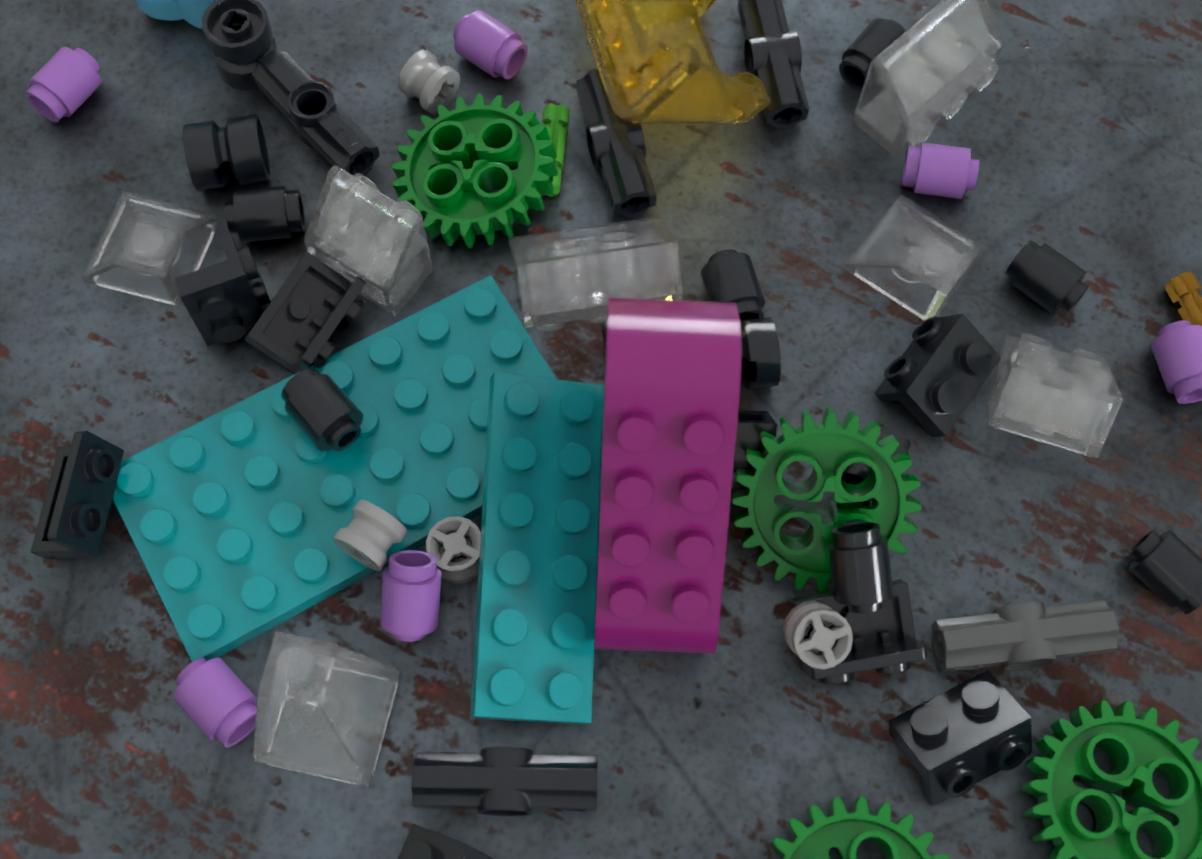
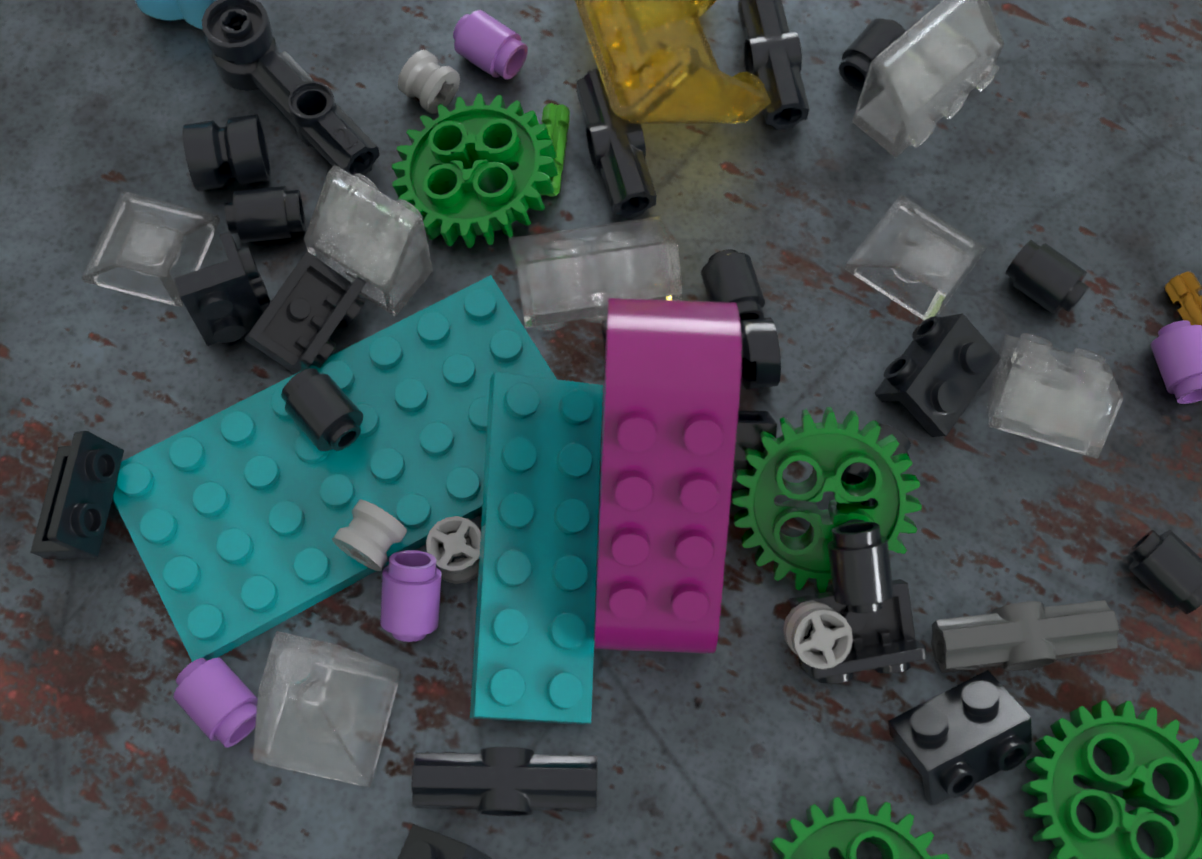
medium lavender brick [25,47,102,122] -> none
medium lavender brick [901,142,979,199] -> none

